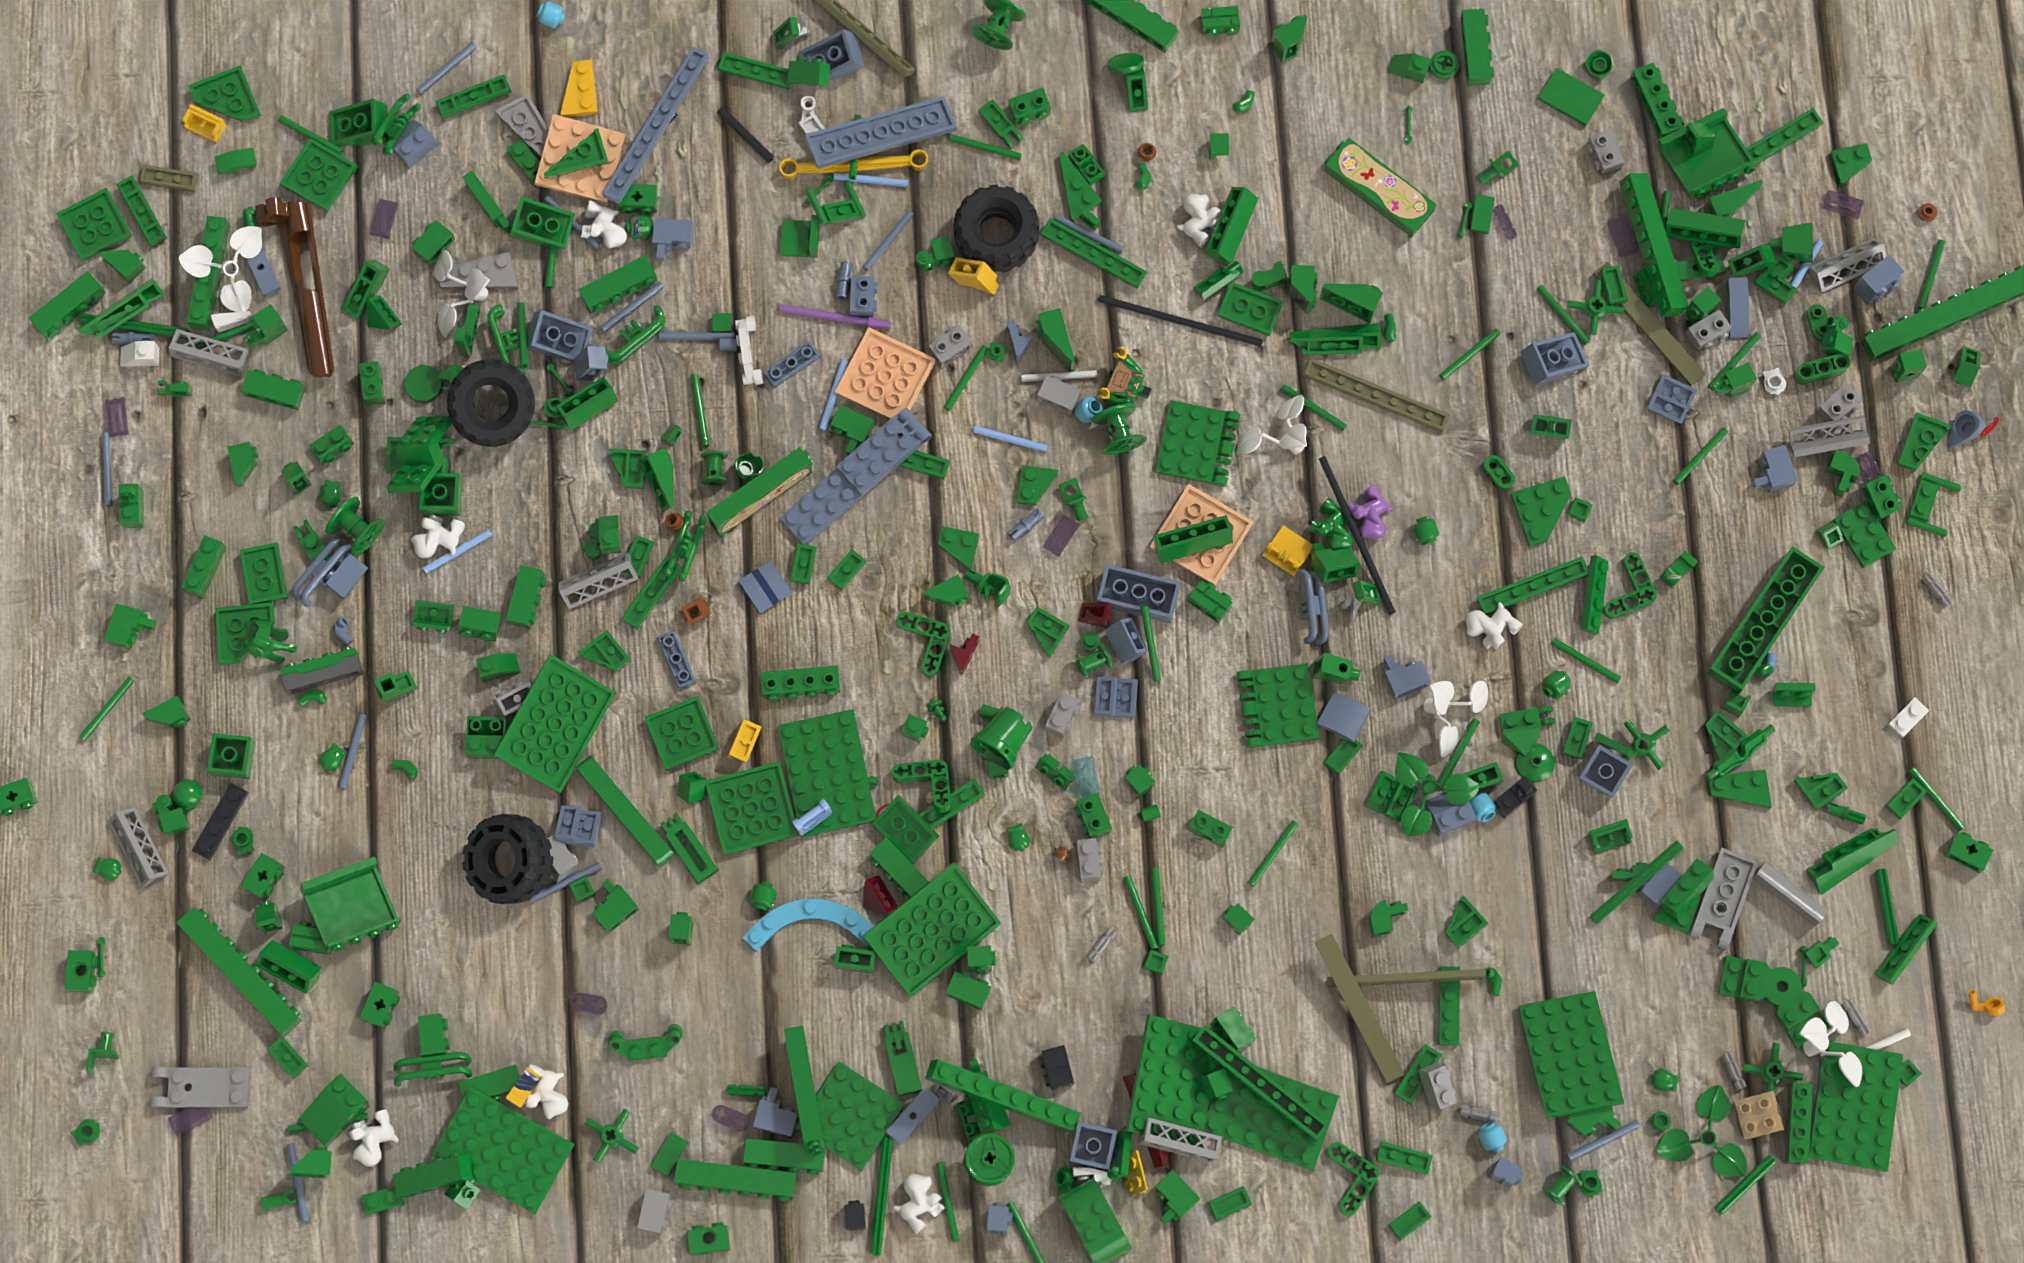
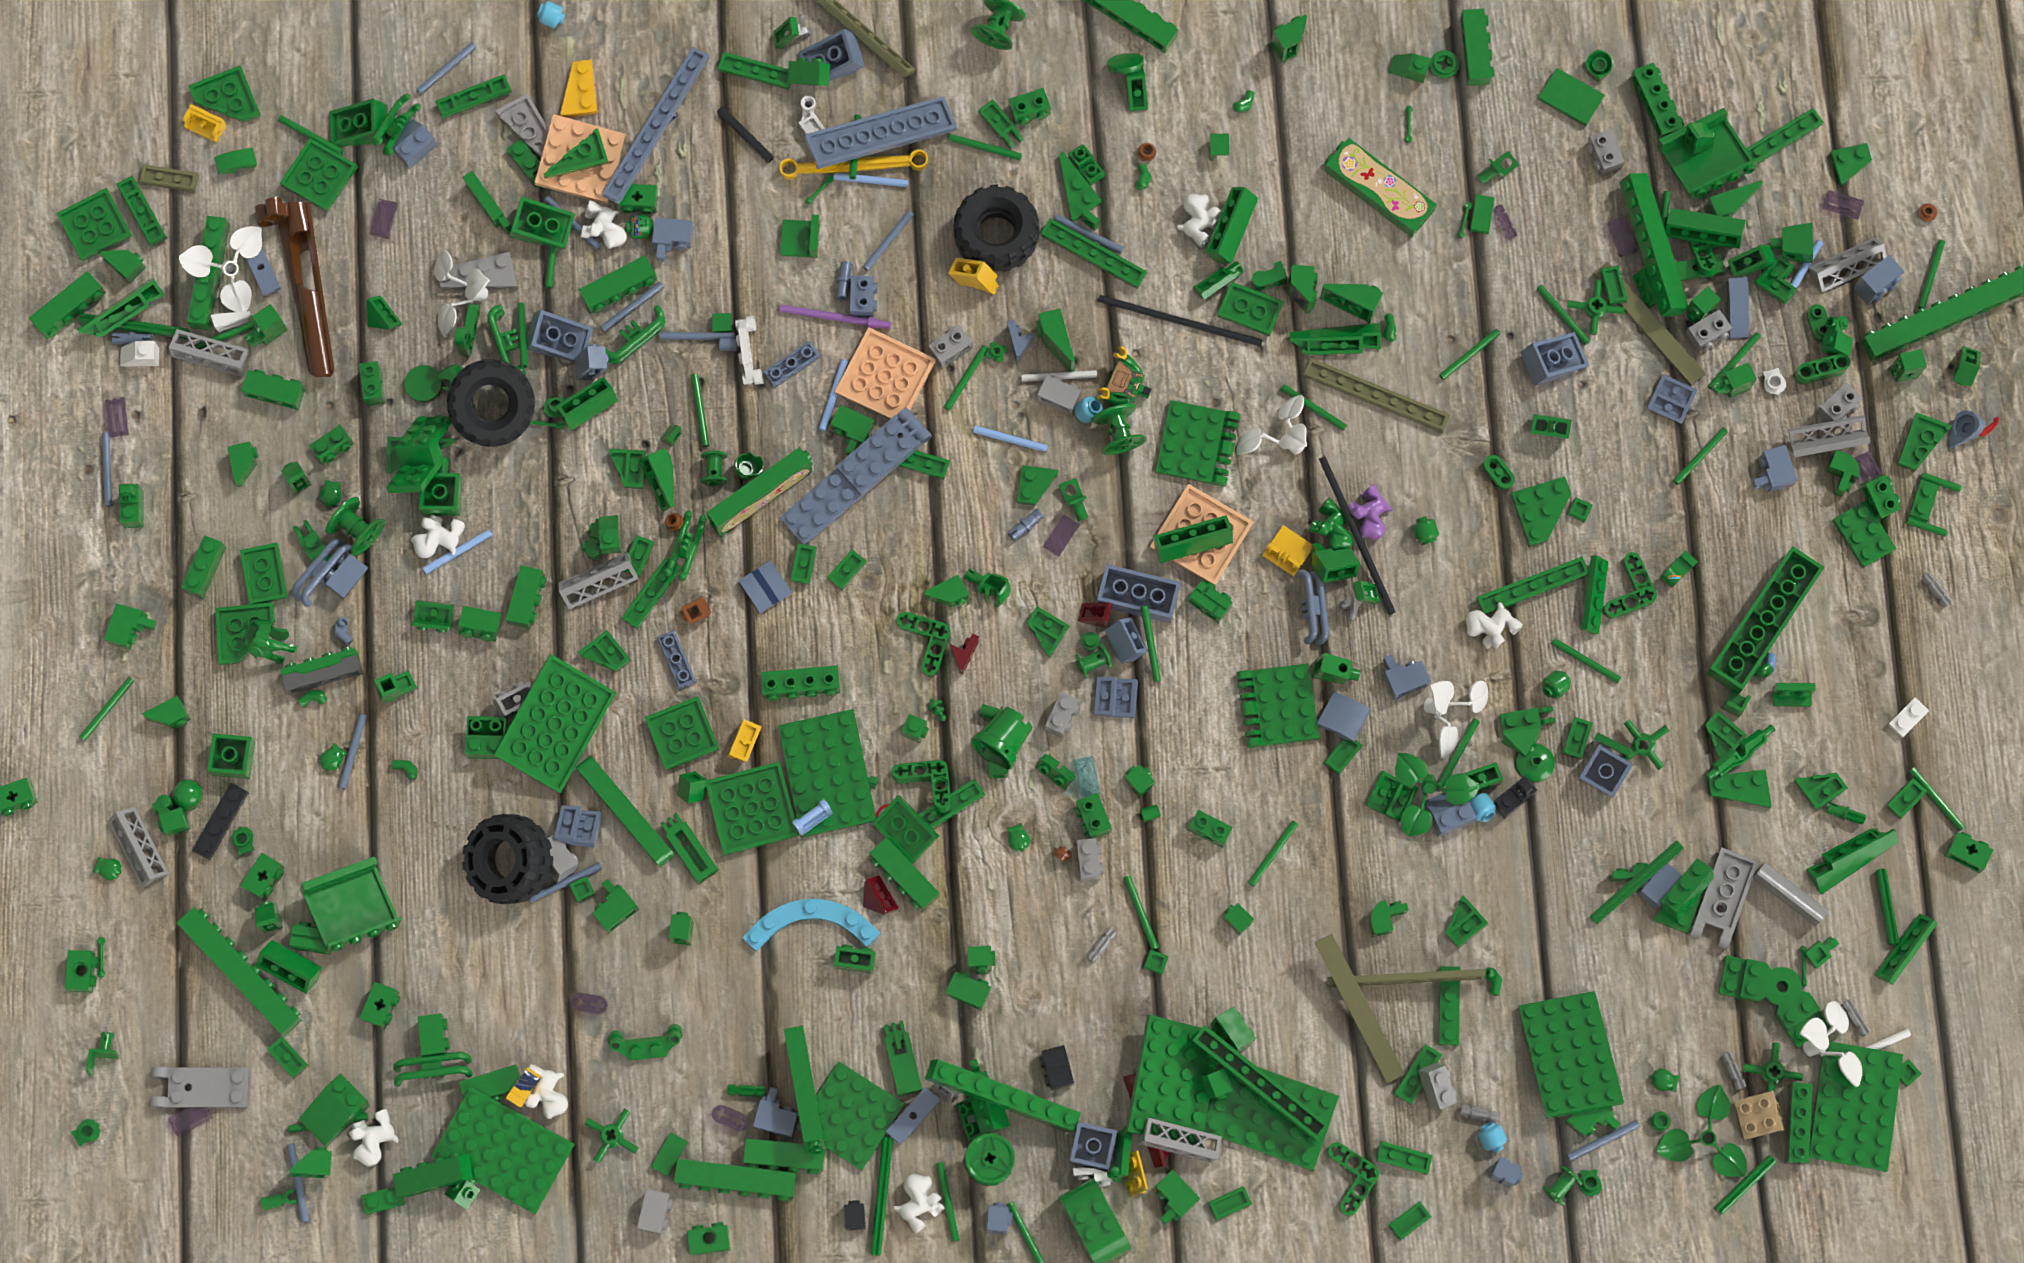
green plate [157,380,192,396] -> none
green arm [242,207,258,227] -> none
green slope [342,259,390,319] -> none
green brick [411,220,455,267] -> none
green slope [476,653,520,683] -> none
green hinge [547,364,573,395] -> none
green head [749,881,777,911] -> none
green plate [805,181,866,226] -> none
green plate [862,862,1002,997] -> none
green brick [916,235,955,272] -> none
green wing [938,526,979,569] -> none
green animal [1055,1165,1074,1194] -> none
green piece [1151,868,1166,946] -> none
green brick [1200,6,1240,37] -> none
green hinge [1587,819,1633,854] -> none
green slope [1816,522,1844,549] -> none
light orange plate [1968,990,2005,1016] -> none

